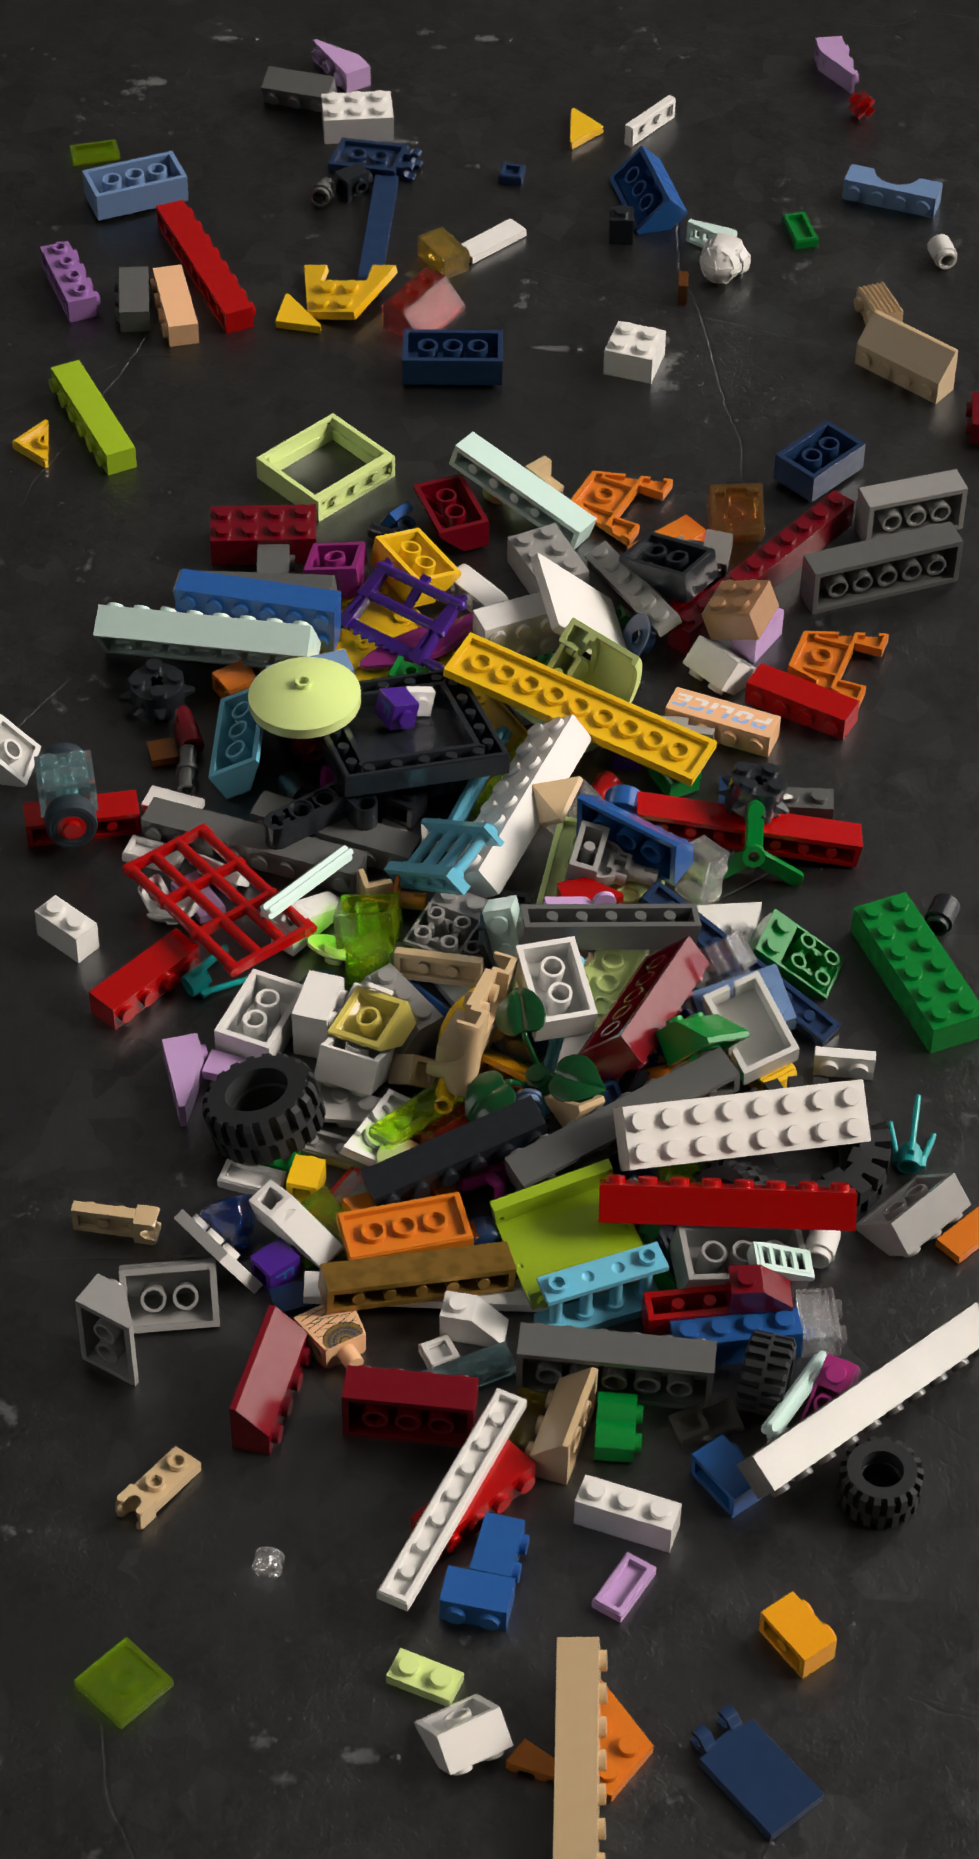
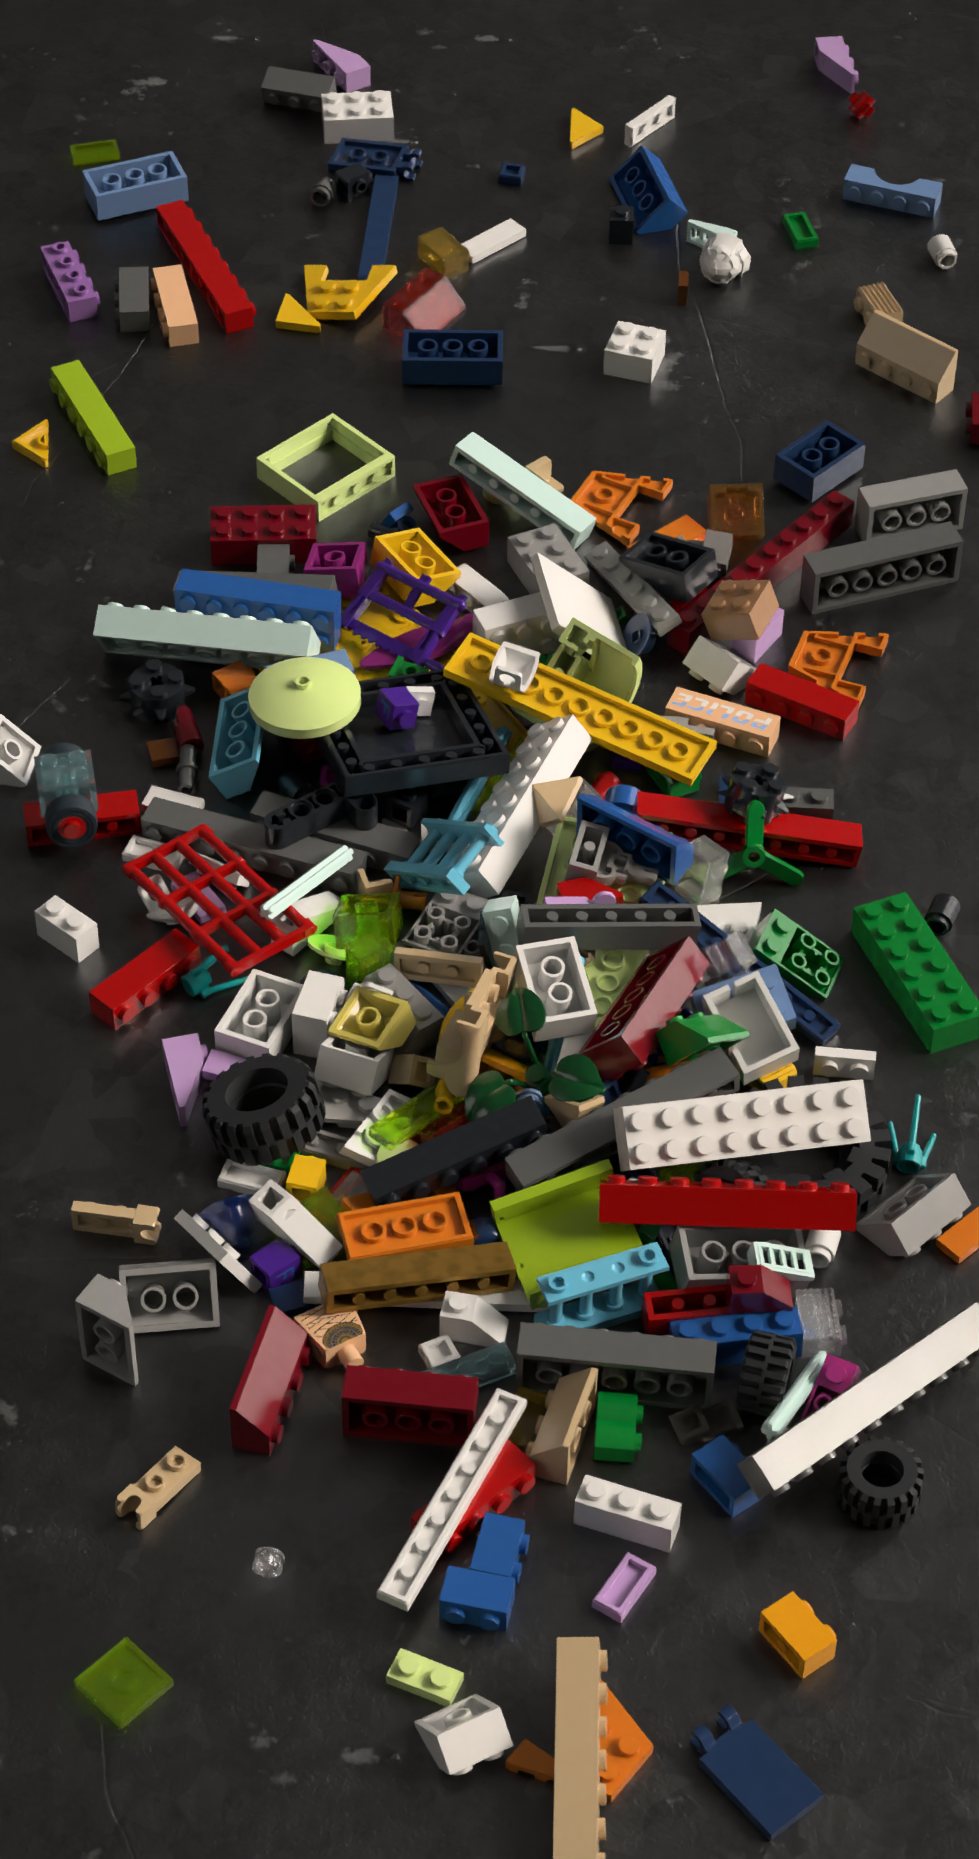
none -> white piece [489,641,540,693]

